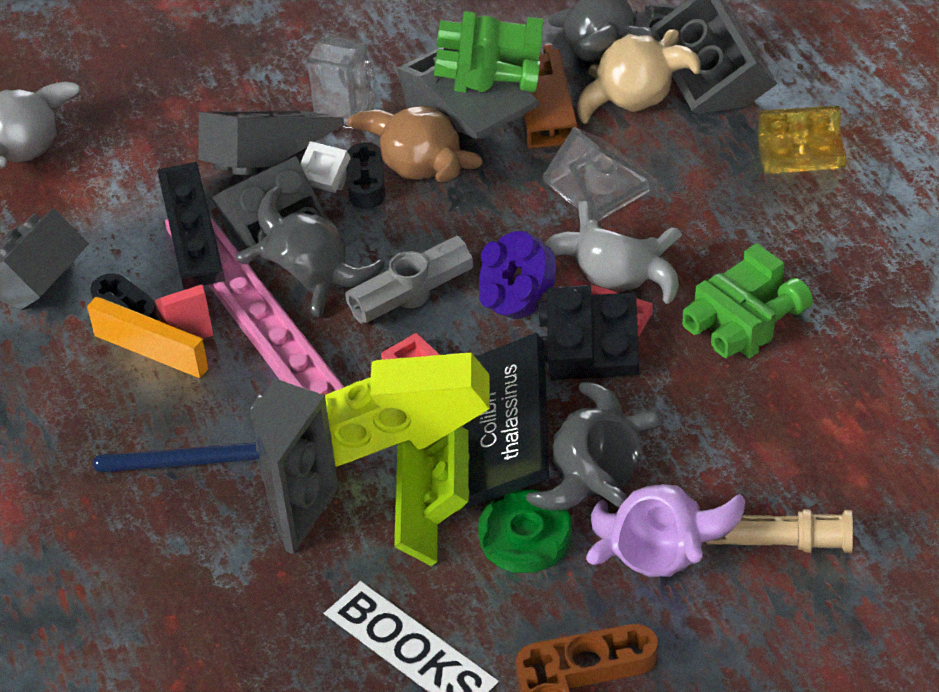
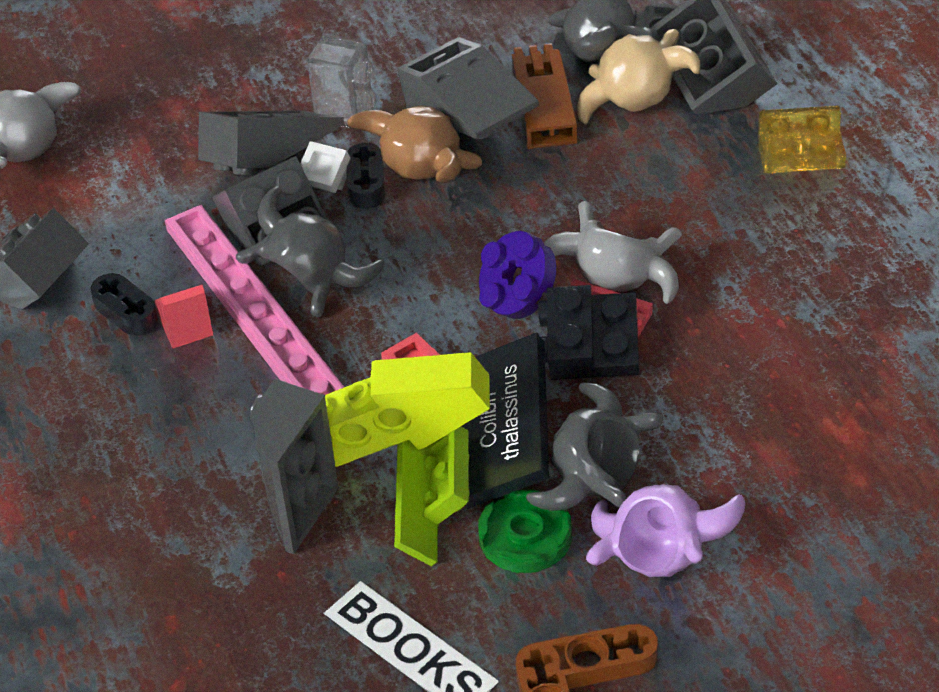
light orange tile [87,297,209,378] -> none
dark blue piece [93,442,260,473] -> none
black tile [157,162,225,290] -> none
light grey piece [345,236,473,324] -> none
bright green hips [433,11,543,93] -> none
clear slope [543,127,658,221] -> none
bright green hips [682,243,813,359] -> none
tan pin [706,509,853,553] -> none

